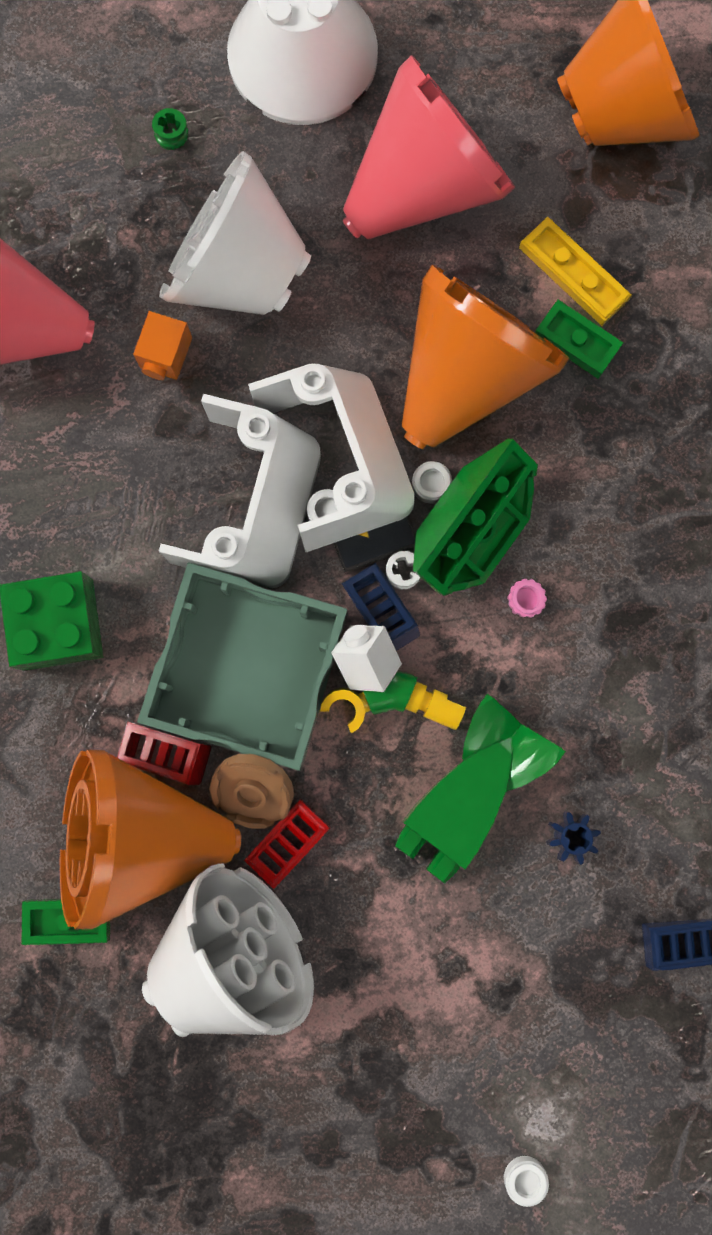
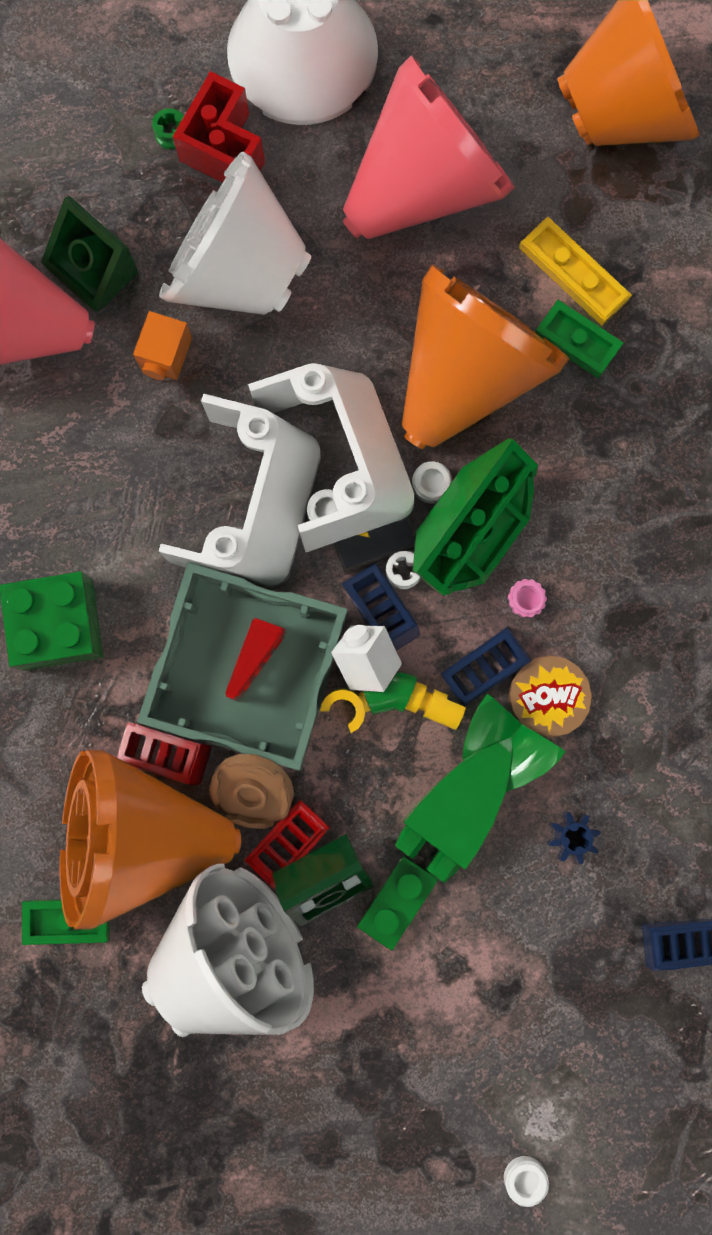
none -> dark green slope [41,196,139,312]
none -> red brick [172,71,265,183]
none -> red slope [225,618,287,701]
none -> dark green slope [272,834,375,927]
none -> green plate [357,855,438,951]
none -> dark blue slope [440,626,531,707]
none -> tile [508,655,592,738]

